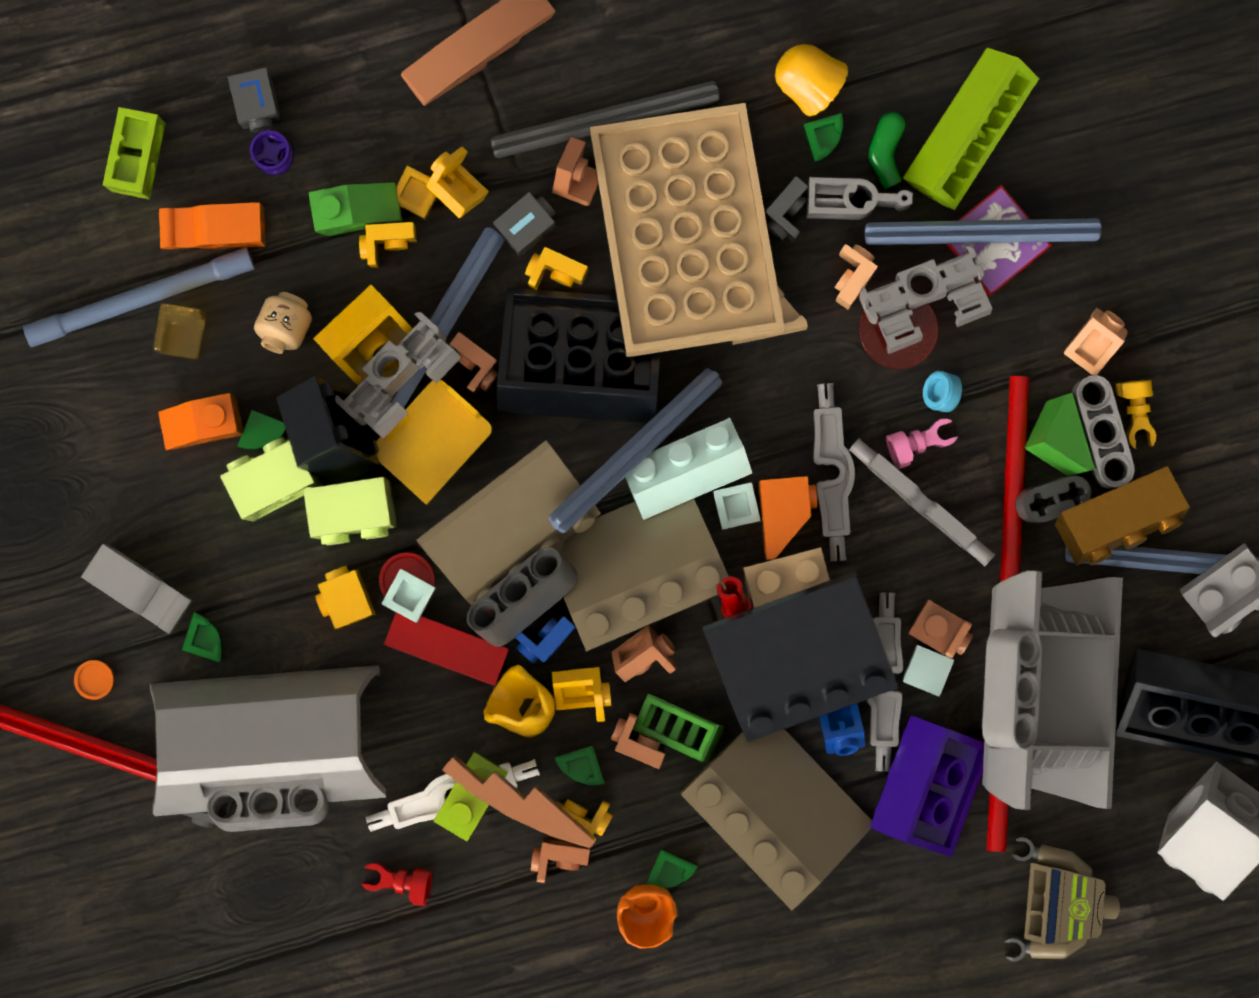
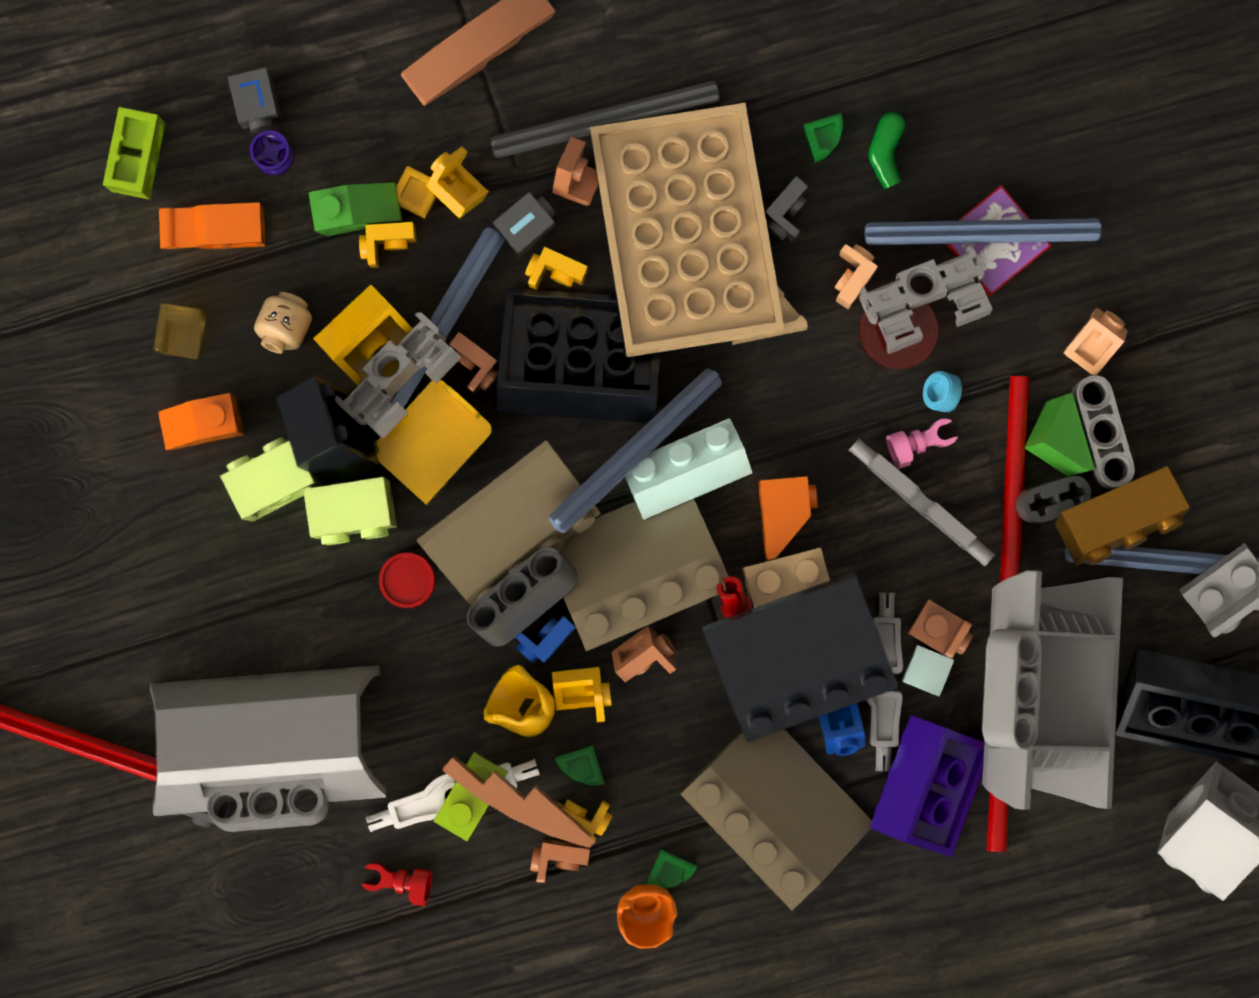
sand blue piece [23,247,255,348] -> none
orange piece [74,660,115,700] -> none
light grey piece [81,544,192,634] -> none
green tile [182,613,223,662] -> none
green tile [237,410,287,450] -> none
yellow brick [315,566,376,629] -> none
light aqua tile [381,569,436,623] -> none
red tile [384,612,509,686] -> none
nougat bracket [611,713,665,769] -> none
bright green slope [632,693,724,762] -> none
light aqua tile [713,482,761,530] -> none
yellow hair [775,44,848,116] -> none
light grey piece [806,177,913,220] -> none
light grey piece [813,383,855,561] -> none
lime brick [902,48,1039,210] -> none
dark tan torso [1004,837,1120,962] -> none
yellow piece [1115,380,1156,449] -> none

